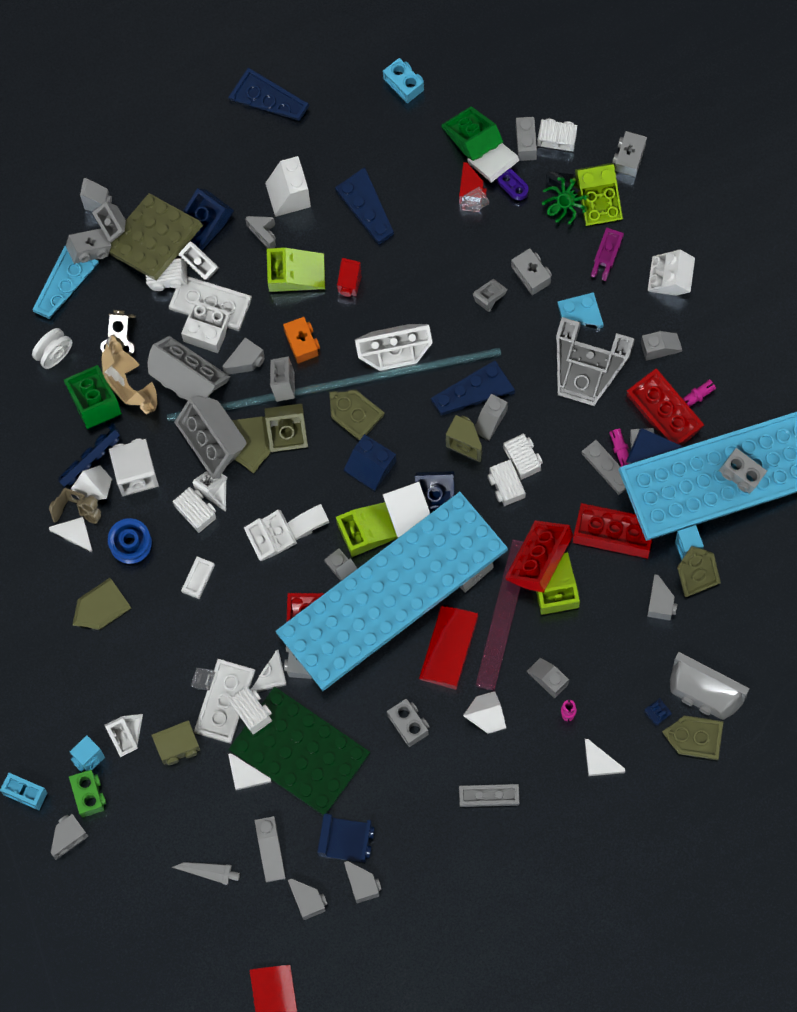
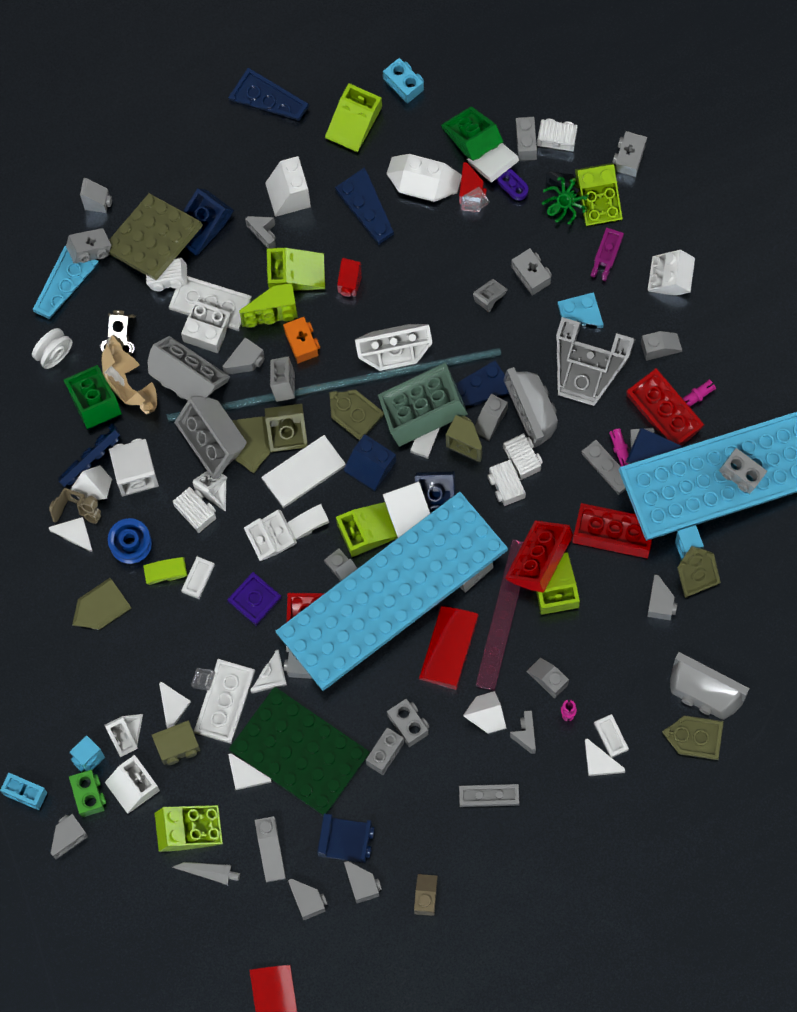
light grey slope [92,202,126,242] -> none
white brick [179,241,219,280] -> none
white brick [229,687,272,734] -> none
dark blue tile [644,698,672,726] -> none
none -> white slope [105,755,160,814]
none -> lime slope [143,557,187,585]
none -> lime slope [155,805,223,852]
none -> white tile [159,682,191,729]
none -> dark purple tile [227,572,282,625]
none -> lime slope [239,283,298,328]
none -> white tile [262,435,346,508]
none -> lime slope [325,83,382,152]
none -> light grey brick [366,728,404,775]
none -> sand green slope [378,363,468,447]
none -> white wedge [387,154,462,202]
none -> white tile [410,427,441,459]
none -> dark tan slope [414,874,438,916]
none -> light grey windscreen [503,367,558,448]
none -> light grey slope [510,711,536,754]
none -> white tile [594,714,629,758]

